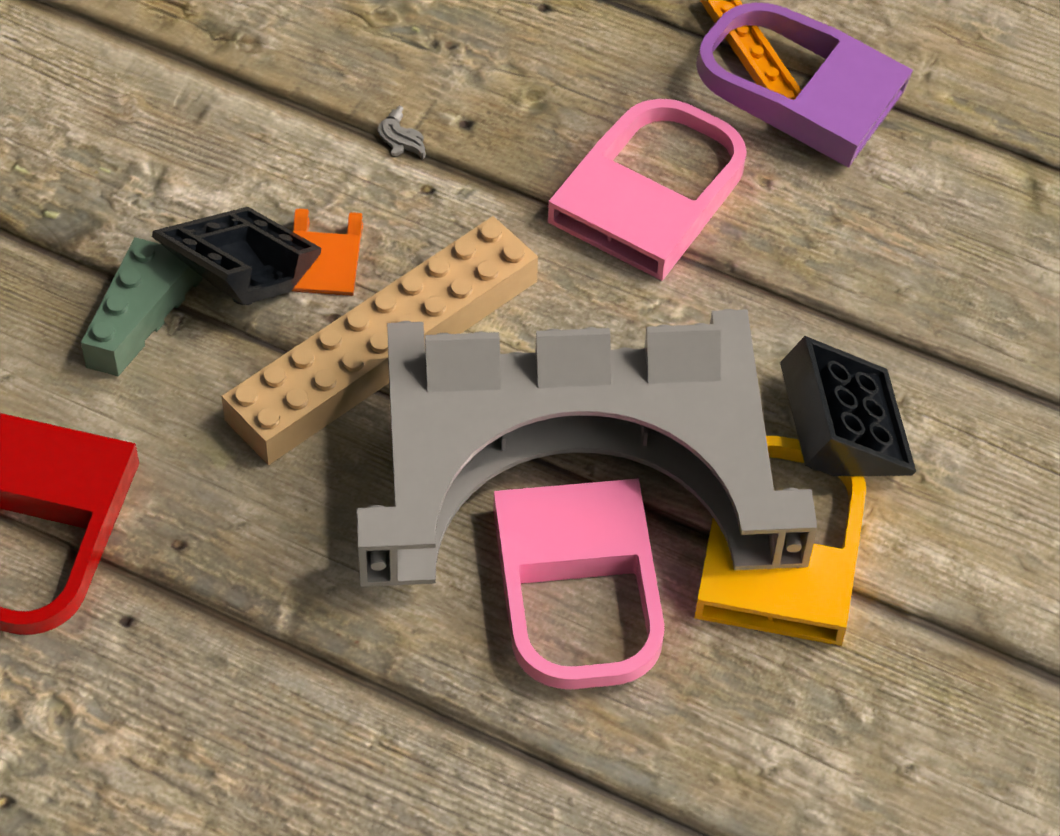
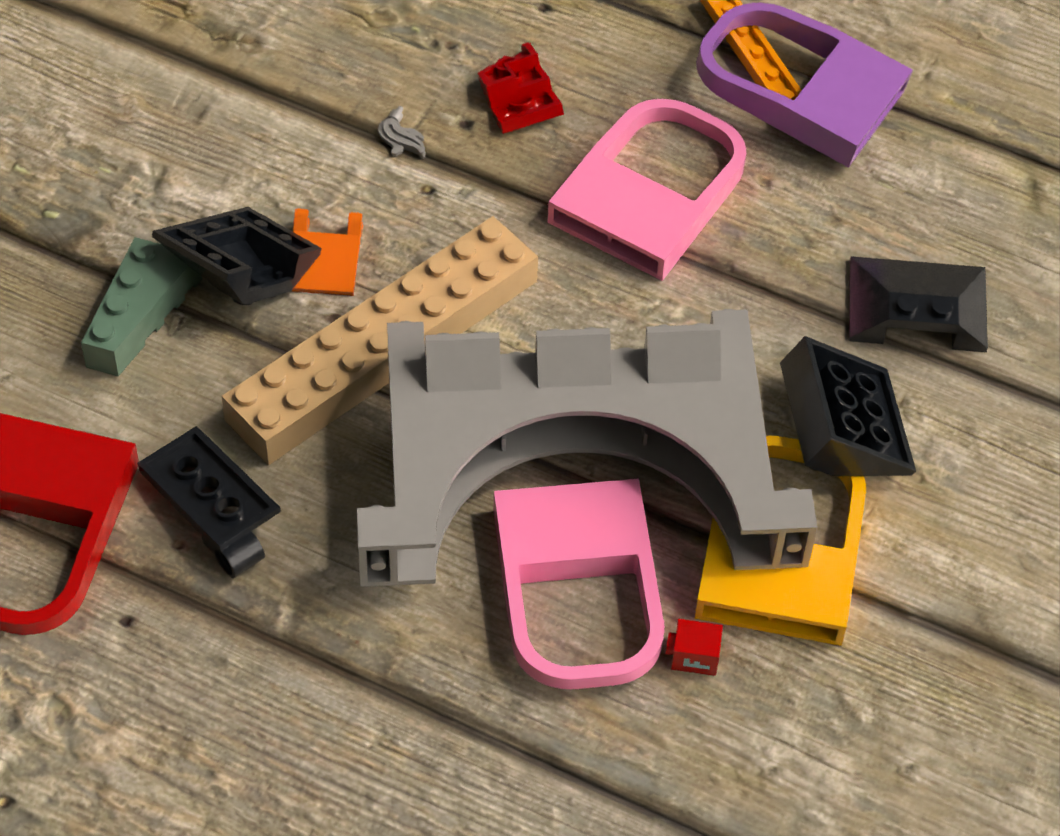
none -> black hinge [137,426,281,578]
none -> red slope [477,42,564,134]
none -> red brick [666,618,723,676]
none -> black slope [849,256,988,352]

